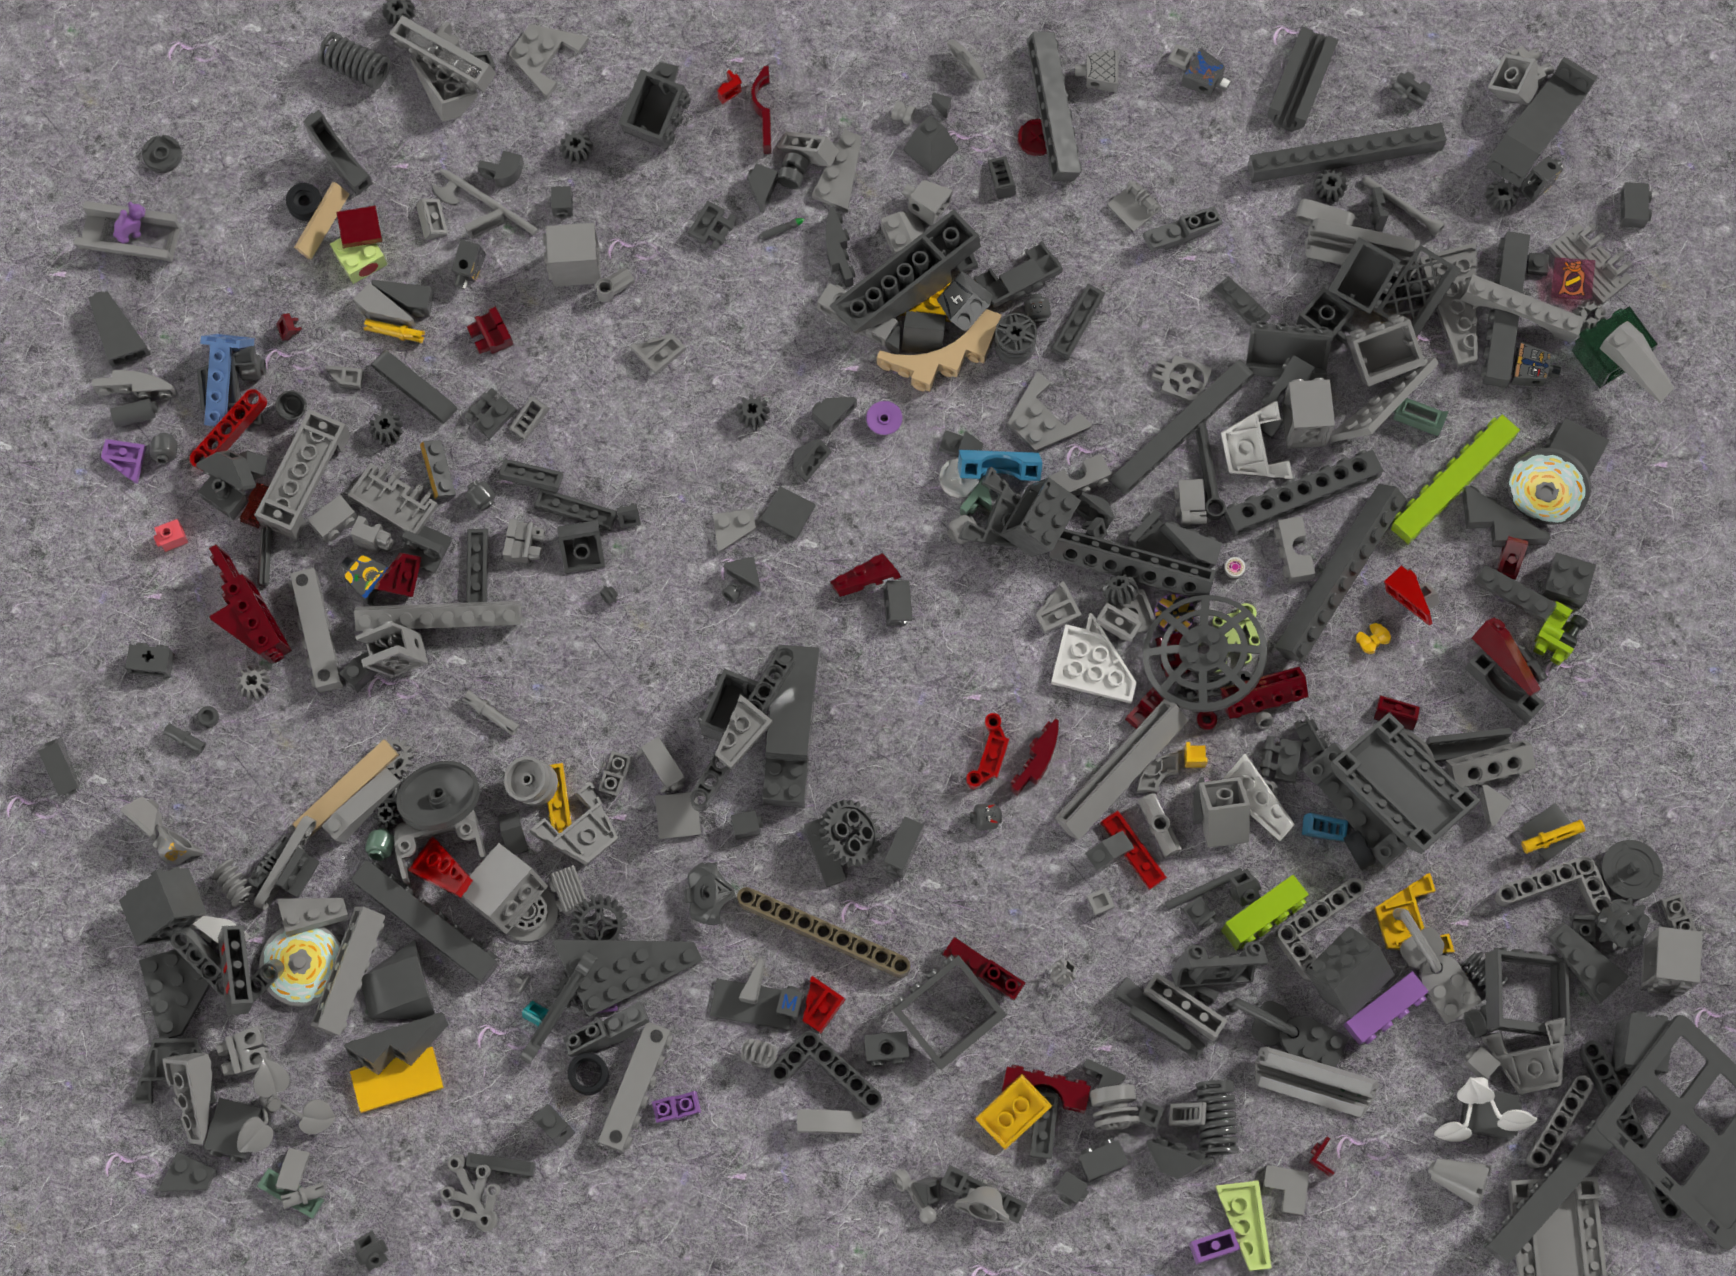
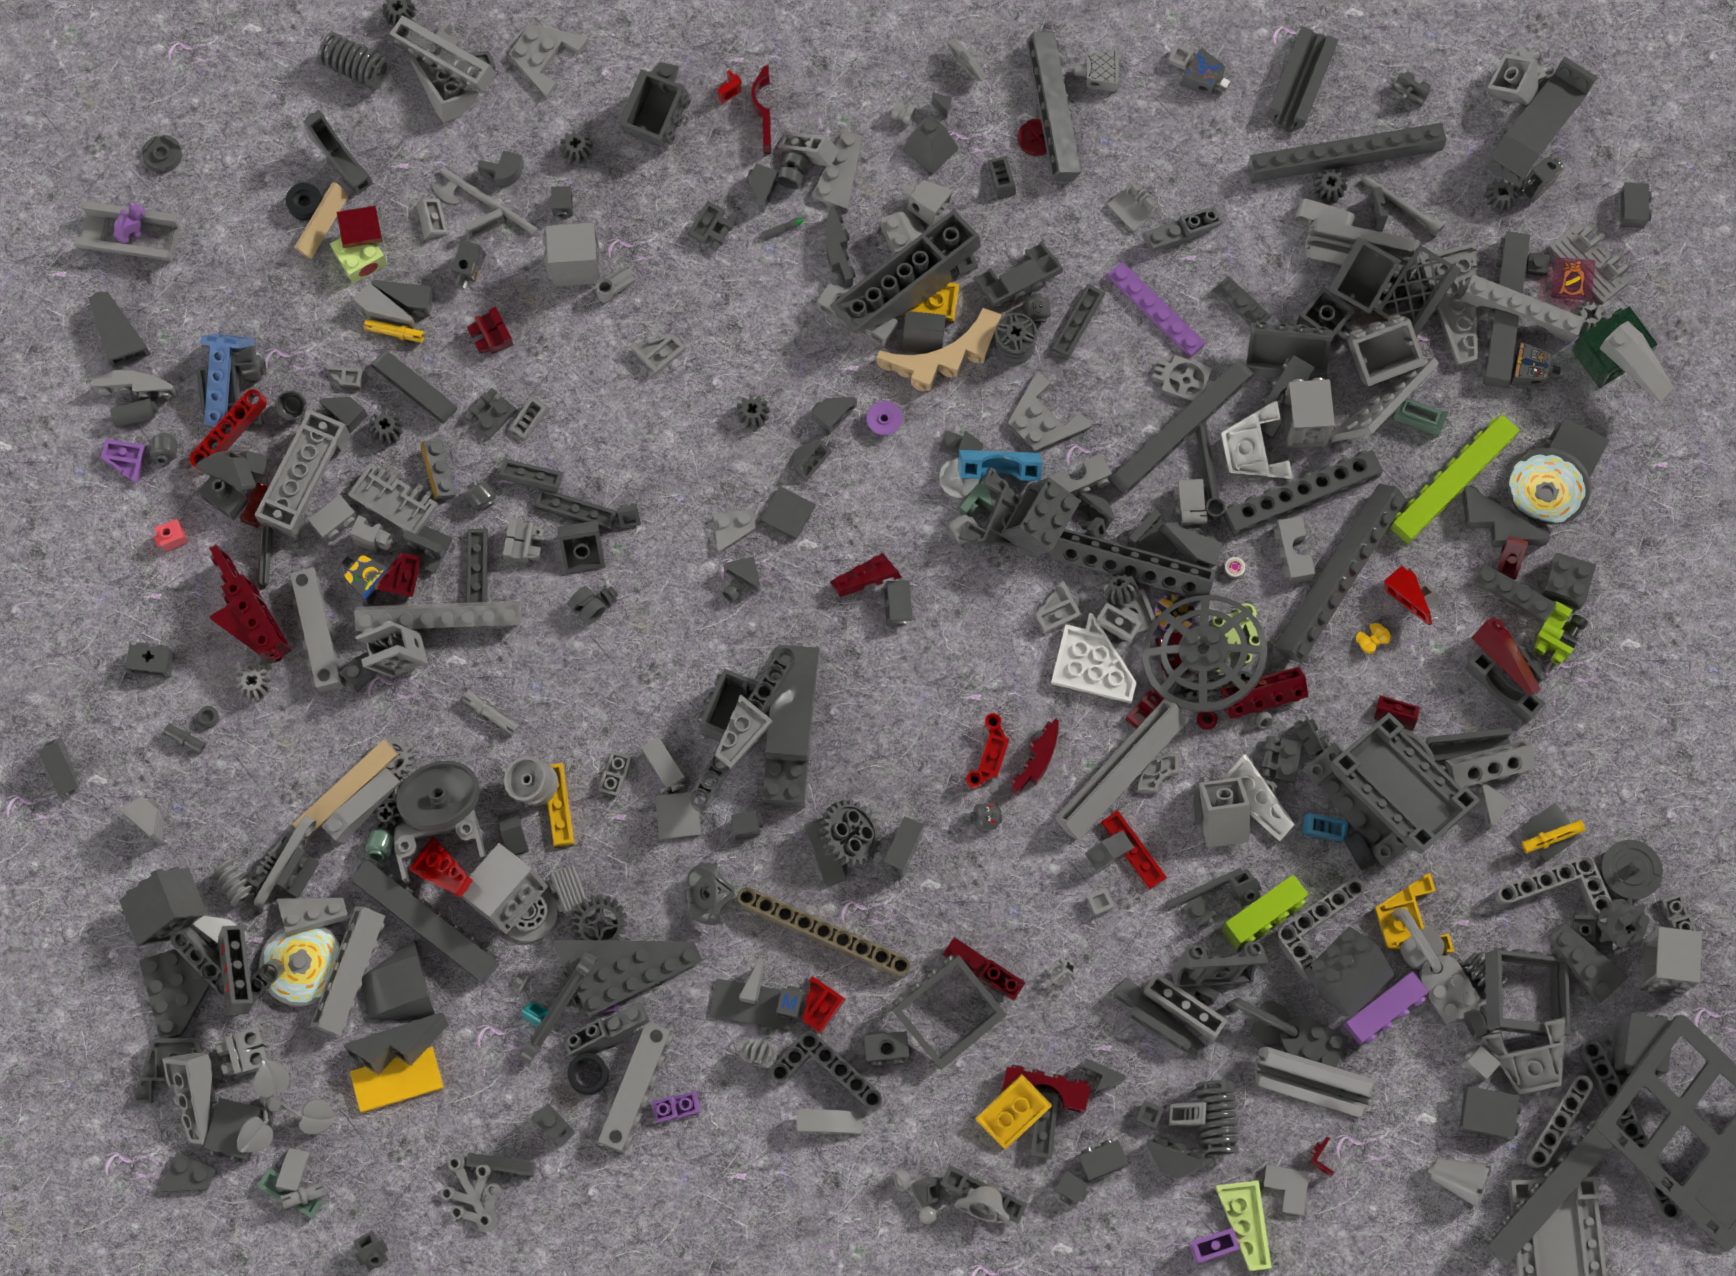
light grey hat [152,823,204,864] -> none
dark red tile [276,313,302,341] -> none
light grey wing [530,781,618,866] -> none
dark grey slope [886,326,900,355] -> none
dark grey slope [937,271,993,332] -> none
light grey wheel [1090,1084,1140,1130] -> none
light grey piece [1138,793,1182,857] -> none
yellow panel [1184,742,1208,768] -> none
white plant [1434,1077,1537,1142] -> none
none -> dark grey slope [319,397,368,433]
none -> dark grey wheel [568,586,607,625]
none -> medium lavender plate [1107,262,1205,358]

